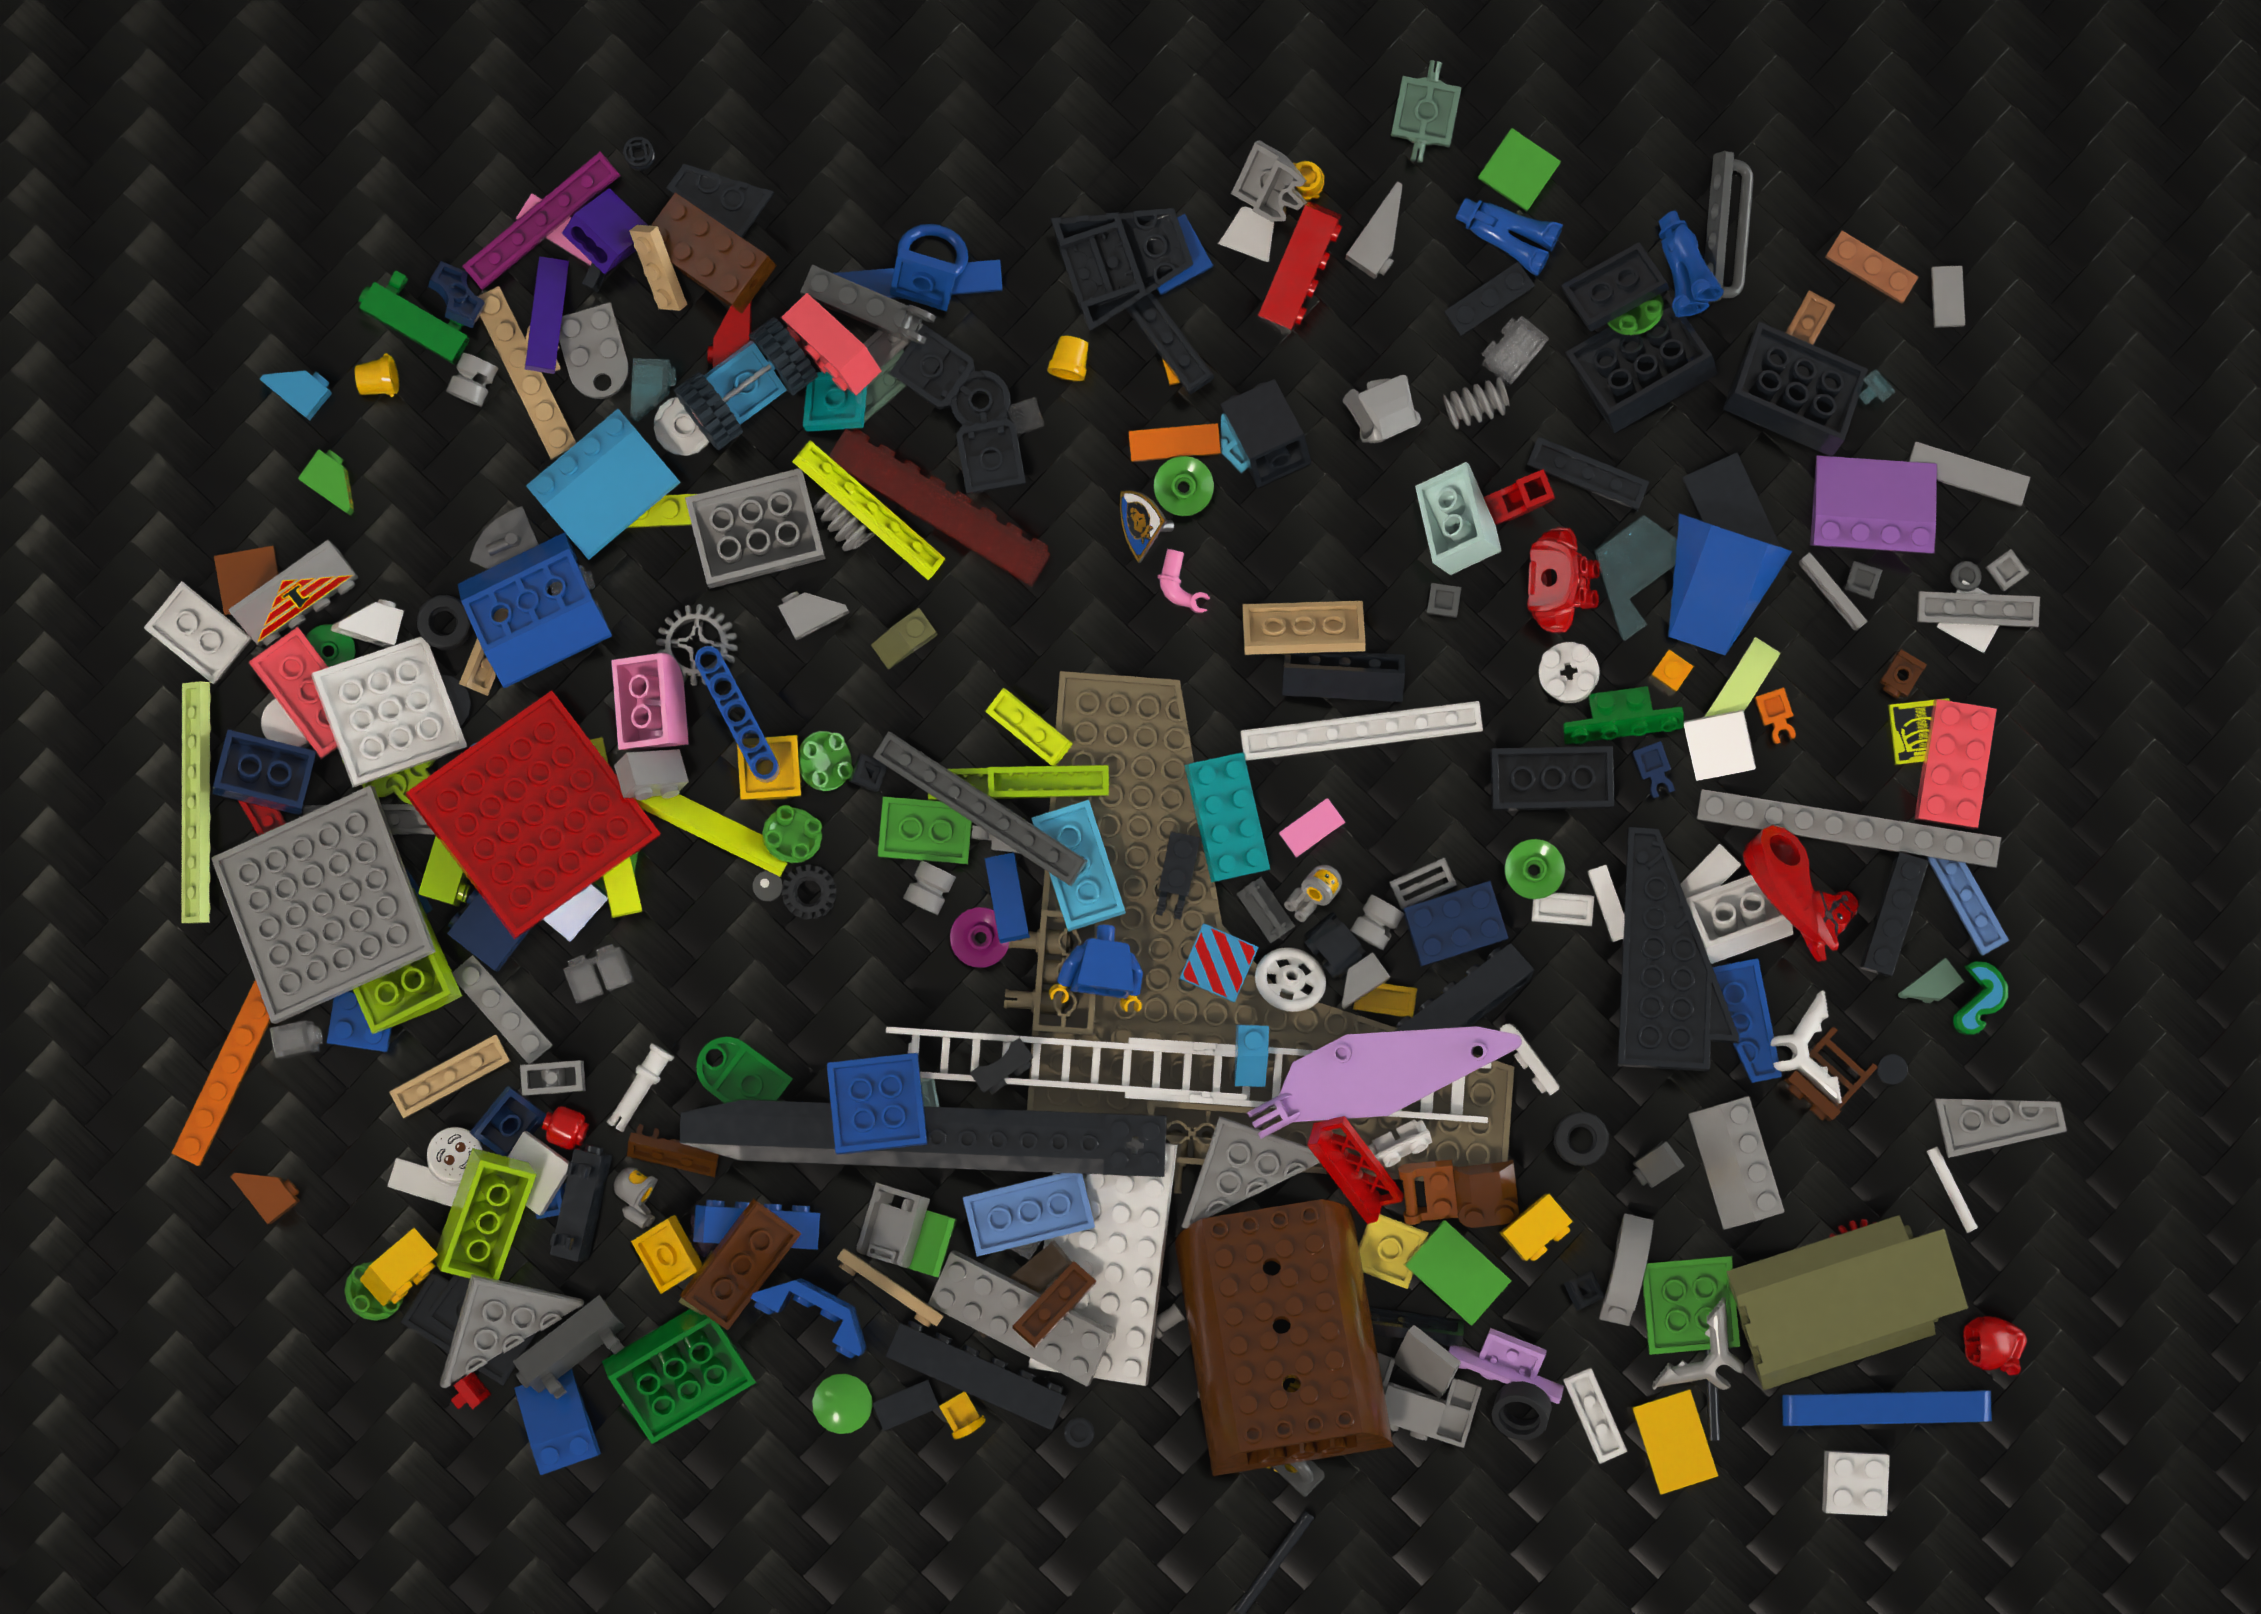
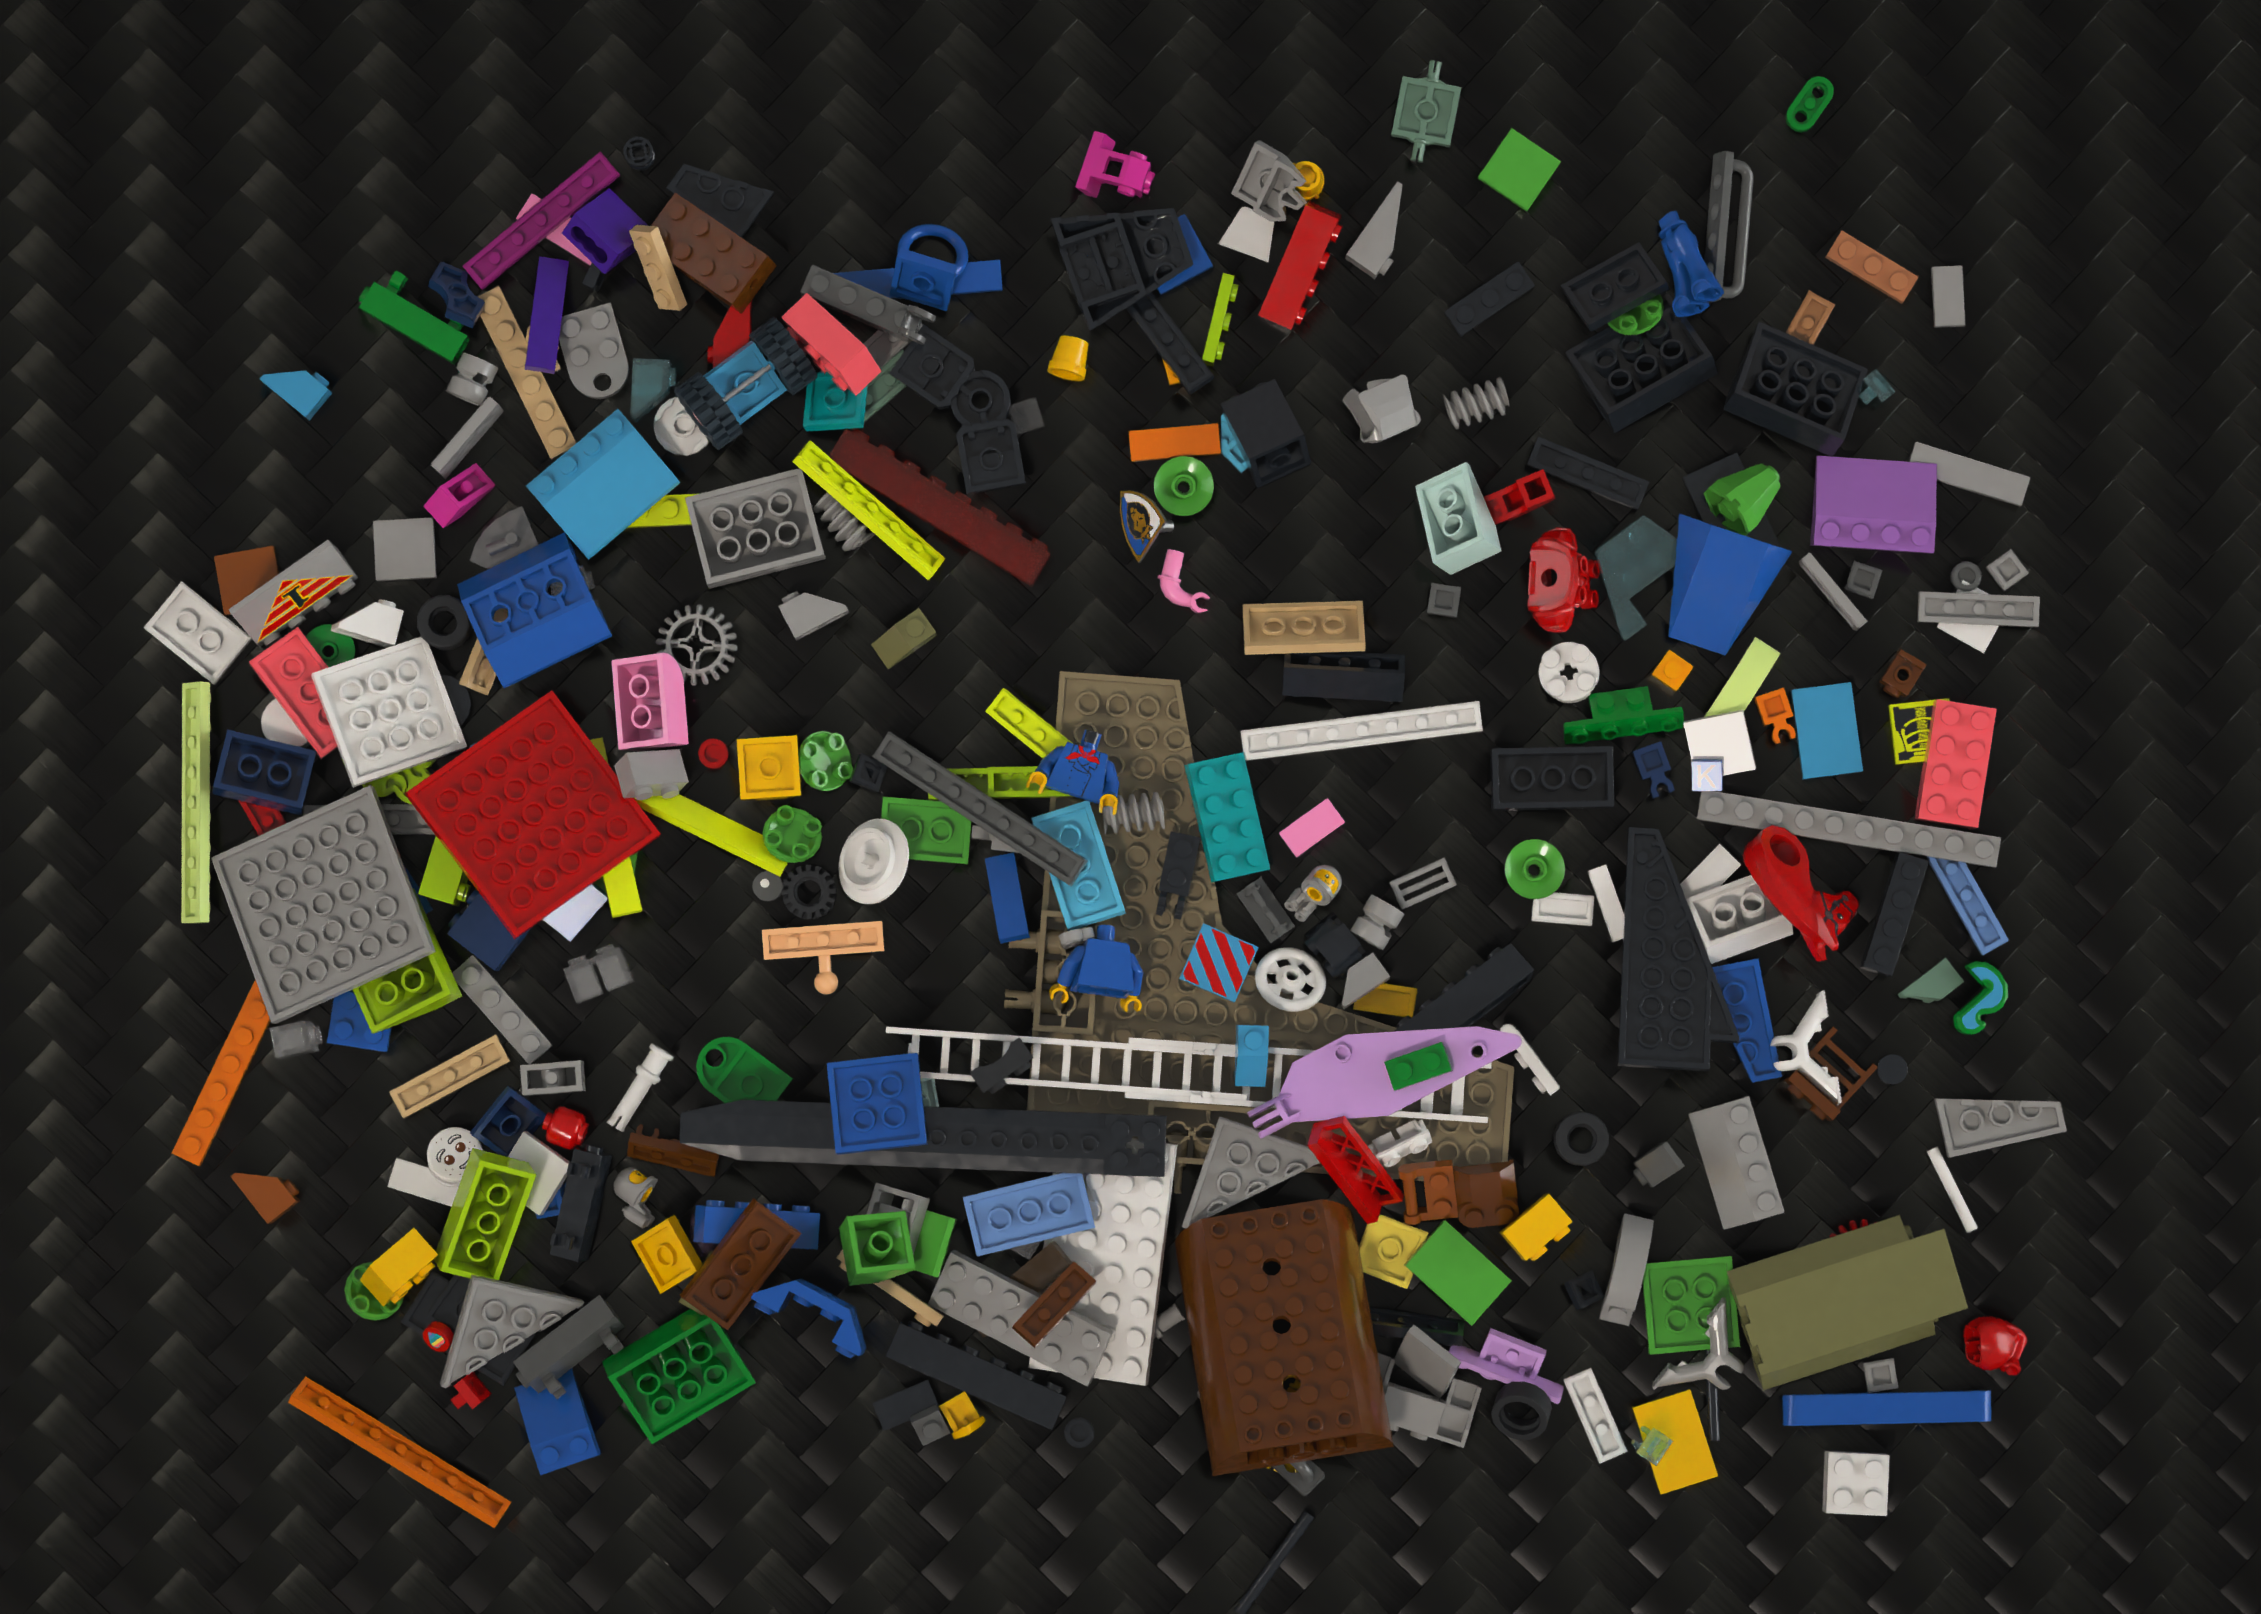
bright green slope [298,450,354,516] -> none
yellow piece [355,353,399,397] -> none
blue beam [695,646,780,783] -> none
bright green dish [812,1374,873,1434] -> none
light grey wheel [903,860,956,915] -> none
magenta dish [950,907,1009,968] -> none
dark blue brick [1403,881,1508,967] -> none
blue piece [1455,198,1563,276] -> none
clear brick [1482,316,1549,387] -> none
none -> orange plate [288,1376,511,1528]
none -> light grey tile [373,517,437,581]
none -> red tile [423,1321,454,1352]
none -> dark pink slope [424,463,496,528]
none -> light grey tile [431,397,504,479]
none -> red tile [698,738,729,769]
none -> light nougat plate [762,921,885,995]
none -> white piece [838,819,909,904]
none -> bright green slope [839,1211,915,1286]
none -> dark grey plate [909,1404,950,1446]
none -> blue torso [1026,729,1119,815]
none -> light grey tile [1059,927,1096,949]
none -> dark pink tile [1075,131,1155,198]
none -> light grey piece [1103,792,1165,834]
none -> lime plate [1202,273,1239,366]
none -> green plate [1384,1042,1453,1091]
none -> clear light blue tile [1631,1426,1673,1466]
none -> tile [1691,759,1723,791]
none -> bright green cone [1703,463,1781,536]
none -> green plate [1786,76,1834,132]
none -> dark azure tile [1791,682,1863,780]
none -> light grey tile [1863,1358,1898,1393]

